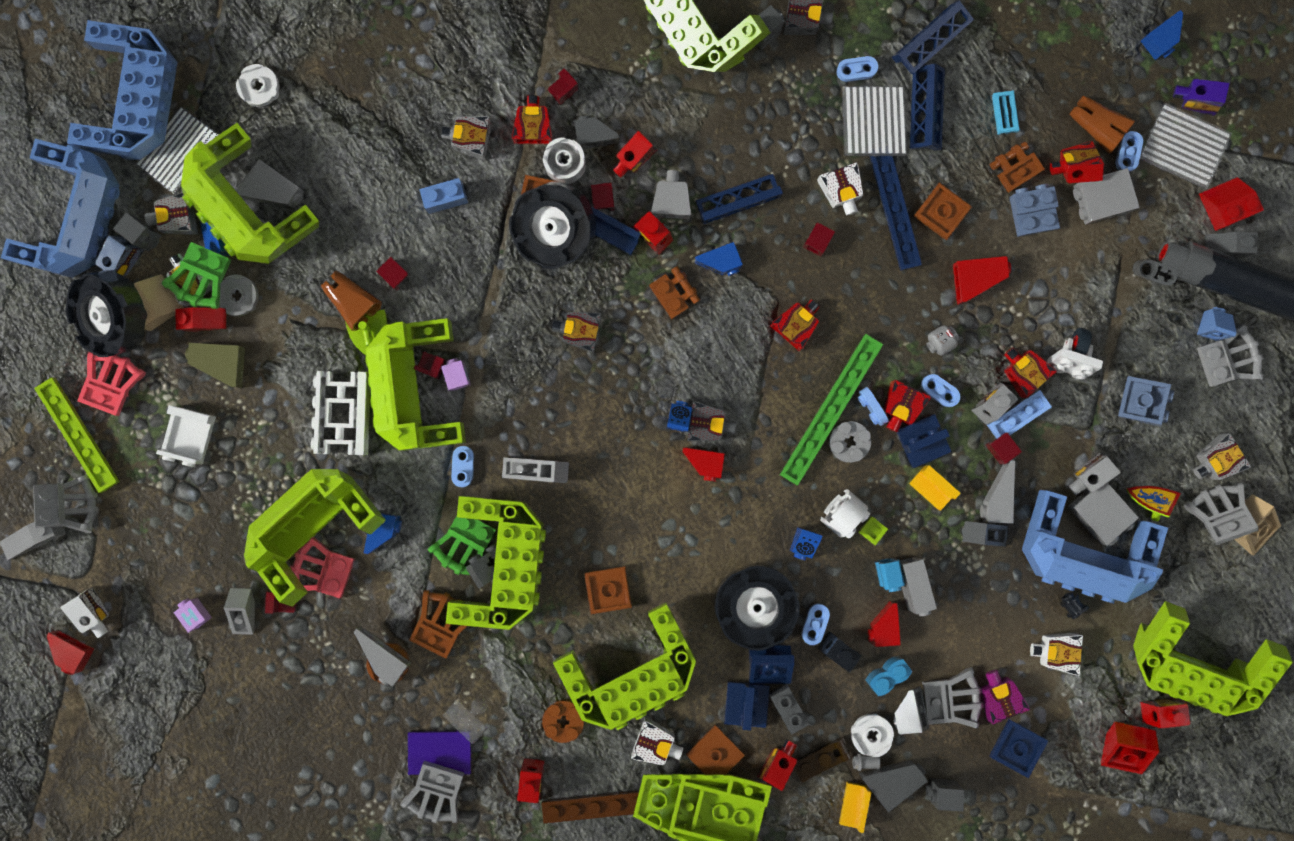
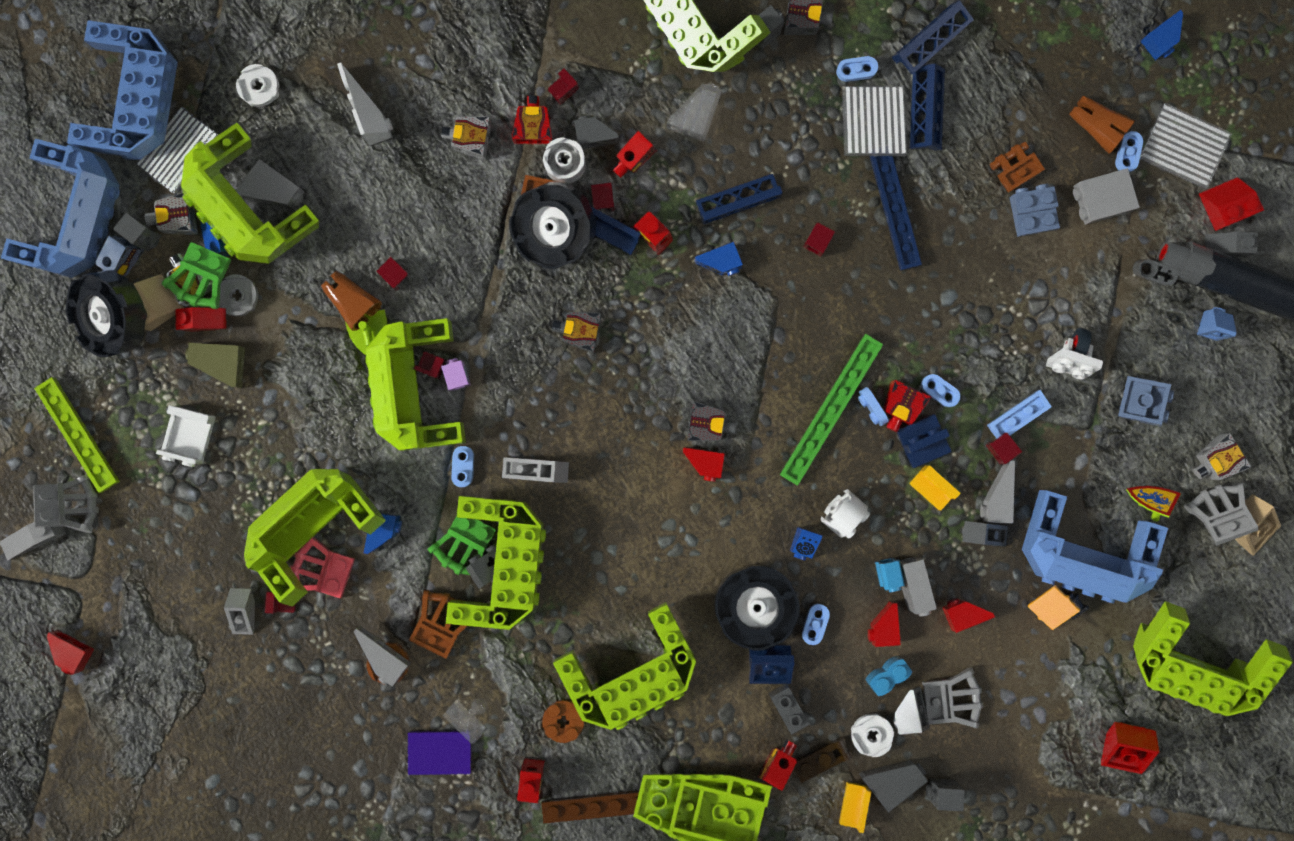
white torso [60,587,109,638] -> none
coral plate [77,352,146,416] -> none
lavender brick [173,598,212,633] -> none
white fence [311,371,371,455] -> none
light grey plate [400,761,464,823] -> none
medium blue brick [419,178,468,214] -> none
dark orange plate [584,566,632,614] -> none
torso [631,717,683,765] -> none
dark orange plate [649,266,700,320] -> none
light grey torso [651,170,691,219] -> none
blue slope [667,401,692,433] -> none
dark orange plate [686,724,745,775] -> none
dark blue bracket [724,681,770,731] -> none
torso [770,300,820,351] -> none
torso [817,163,863,216] -> none
black torso [817,631,862,673] -> none
light grey plate [829,421,871,463] -> none
light grey pin [852,754,880,771] -> none
lime plate [858,516,888,545] -> none
dark orange plate [914,182,972,240] -> none
light grey head [926,325,959,356] -> none
red slope [953,256,1011,305] -> none
light grey torso [971,382,1018,425] -> none
magenta torso [981,670,1030,724] -> none
dark blue bracket [989,719,1048,778] -> none
medium azure tile [992,90,1020,135] -> none
torso [1004,347,1057,398] -> none
torso [1030,633,1083,676] -> none
red torso [1050,141,1104,183] -> none
light grey torso [1068,453,1121,496] -> none
light grey brick [1068,482,1138,546] -> none
red torso [1140,698,1190,728] -> none
dark purple torso [1173,79,1230,116] -> none
light grey plate [1197,323,1264,387] -> none
none -> white wedge [337,63,393,145]
none -> clear slope [667,83,722,141]
none -> red slope [942,598,995,633]
none -> light orange piece [1028,585,1080,630]

